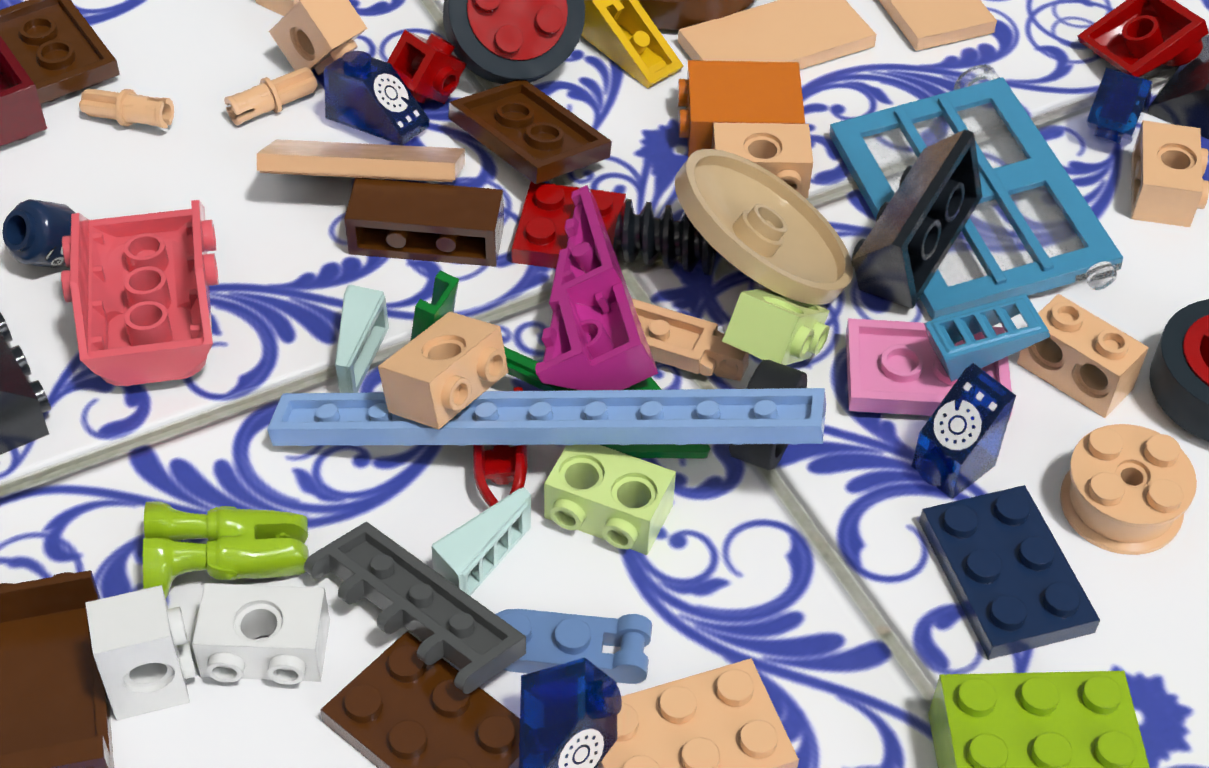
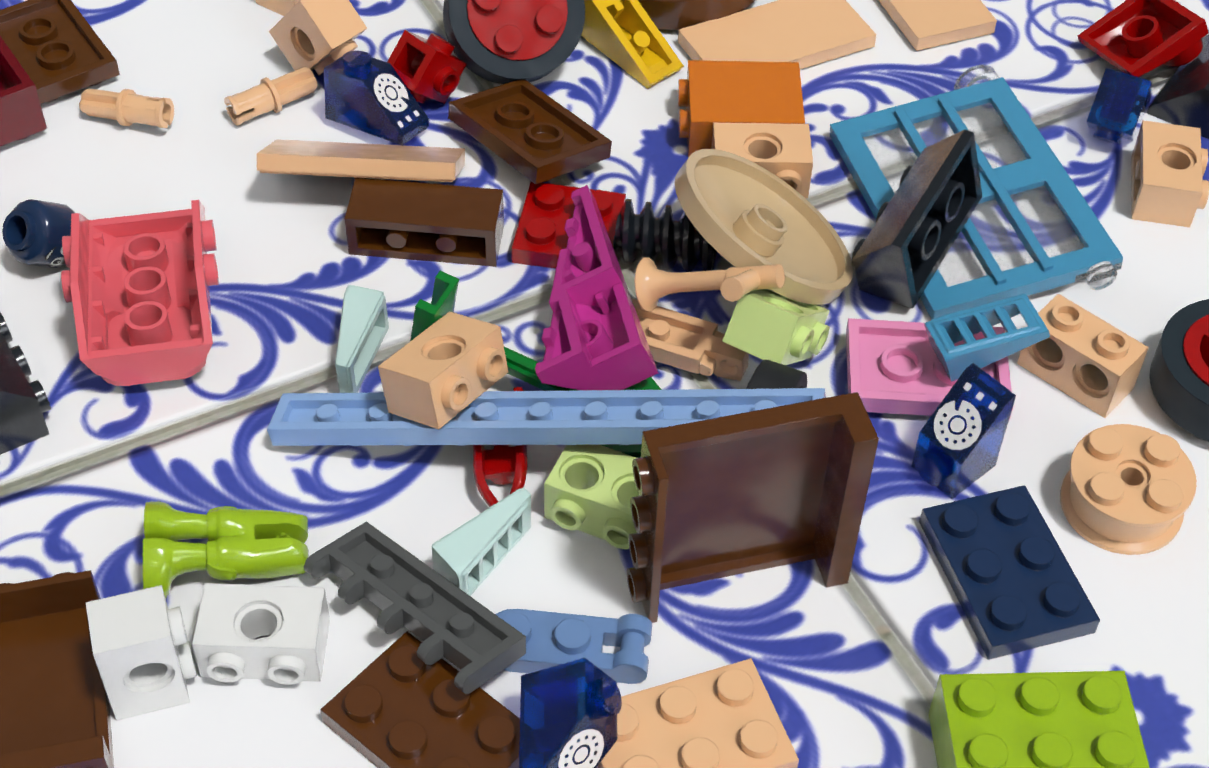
none -> reddish brown panel [627,392,879,623]
none -> light nougat piece [635,257,785,311]

